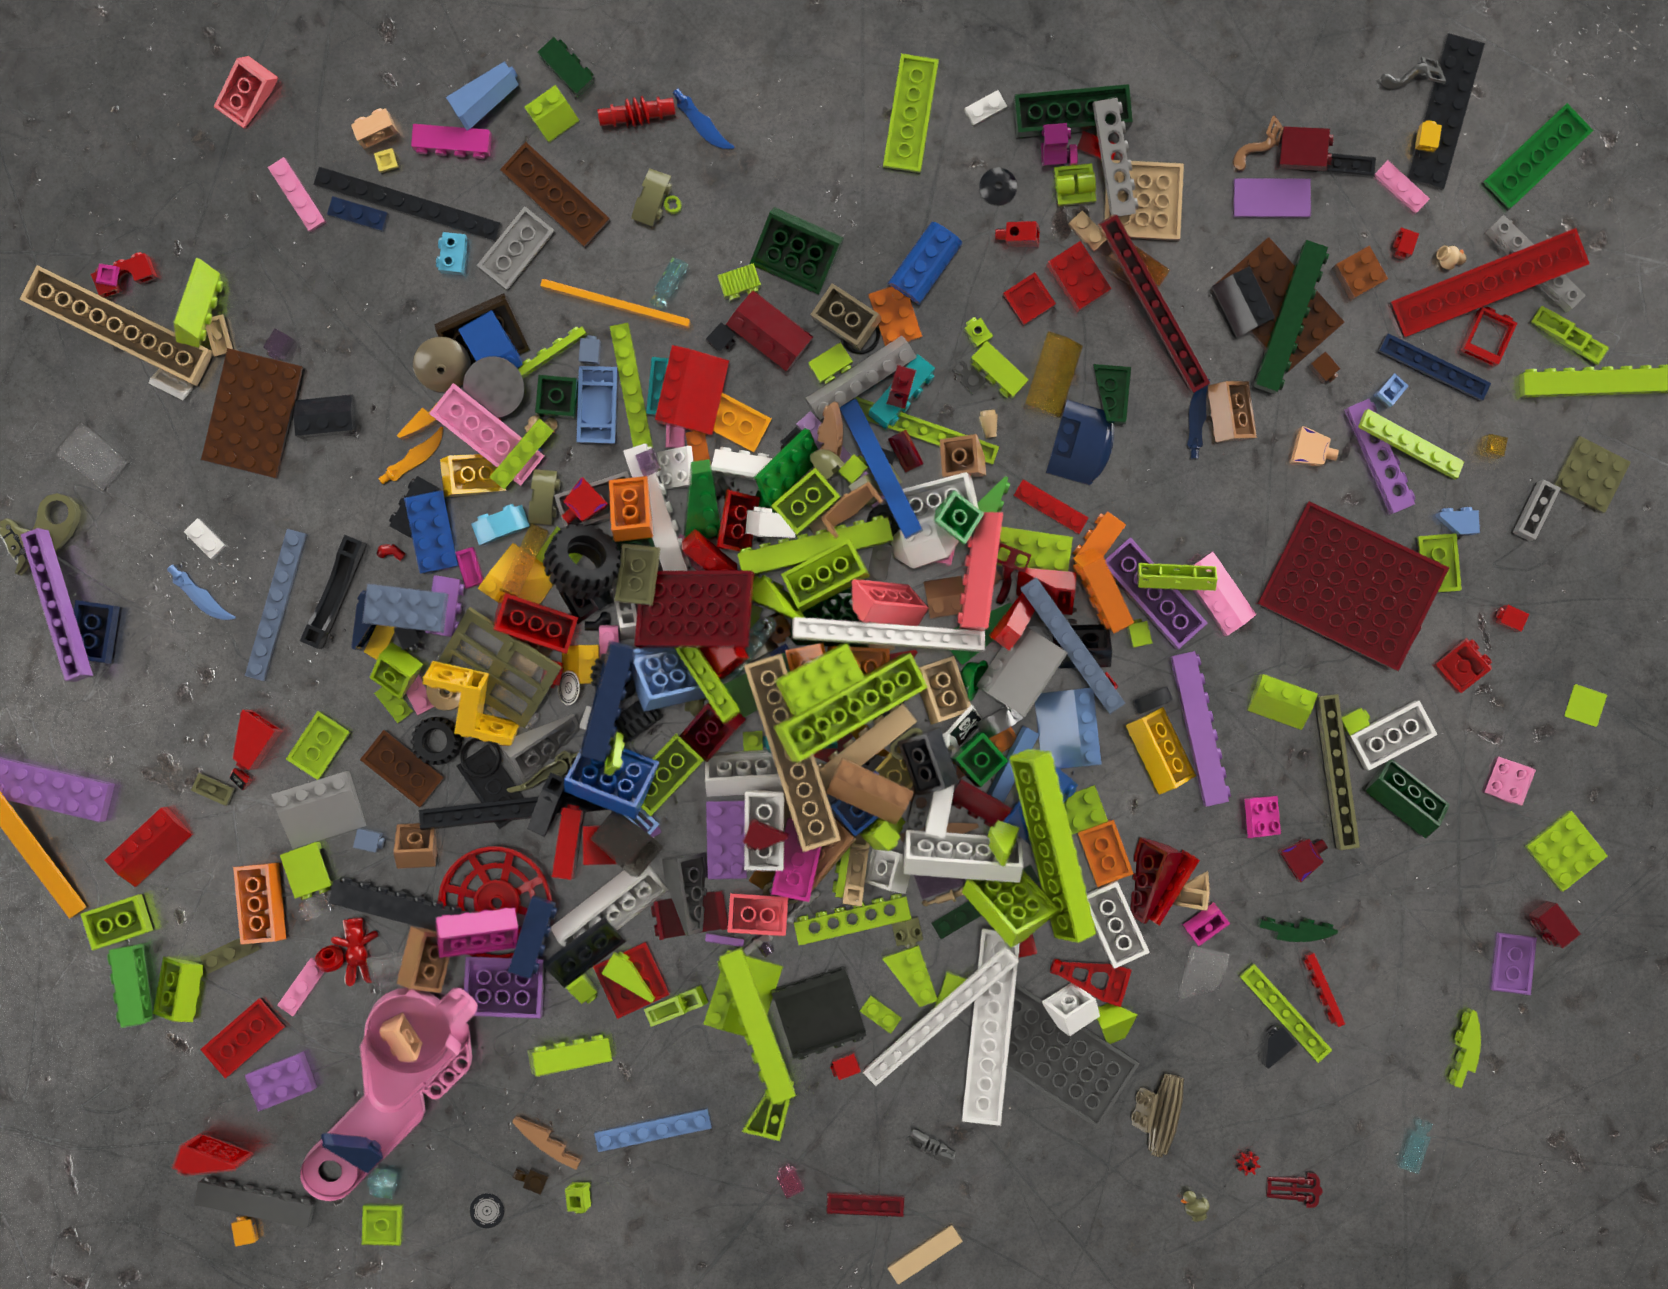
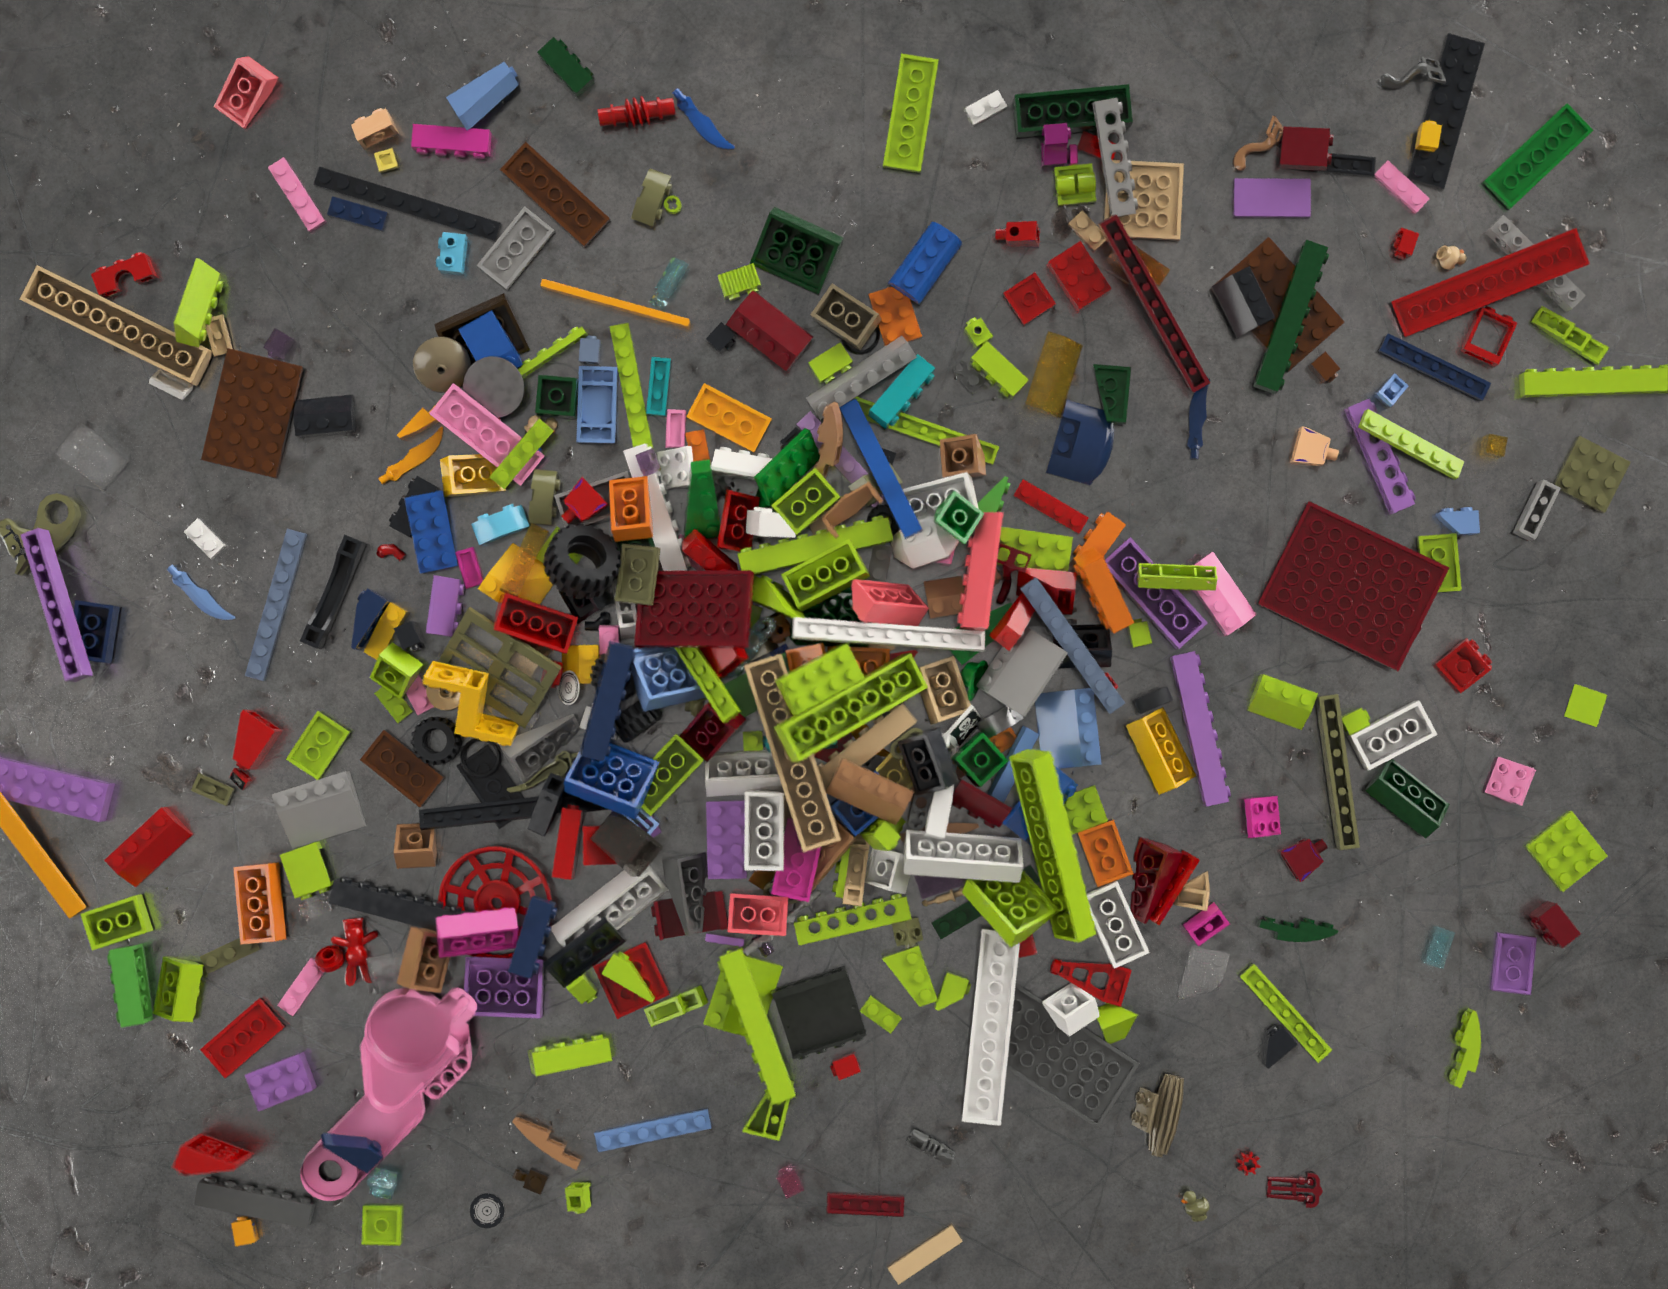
dark pink tile [96,264,120,286] -> none
sand blue brick [353,828,385,853] -> none
sand blue brick [363,584,449,633] -> none
light nougat slope [380,1012,423,1062] -> none
lime slope [524,85,580,143] -> none
lime plate [604,732,624,776] -> none
red slope [655,345,729,435] -> none
dark red slope [743,819,789,851] -> none
olive brick [810,449,844,480] -> none
lime brick [838,454,868,484] -> none
white plate [863,947,1018,1086] -> none
dark red torso [887,365,916,409] -> none
dark red plate [888,429,923,473] -> none
black dish [979,168,1017,206] -> none
tan cone [979,409,998,438] -> none
lime slope [988,820,1020,867] -> none
medium nougat slope [1208,381,1257,442] -> none
red plate [1303,951,1345,1027] -> none
dark orange brick [1332,245,1388,301] -> none
clear light blue plate [1398,1118,1432,1174] -> none
red brick [1496,605,1529,632] -> none
none -> clear light blue plate [1423,926,1455,969]

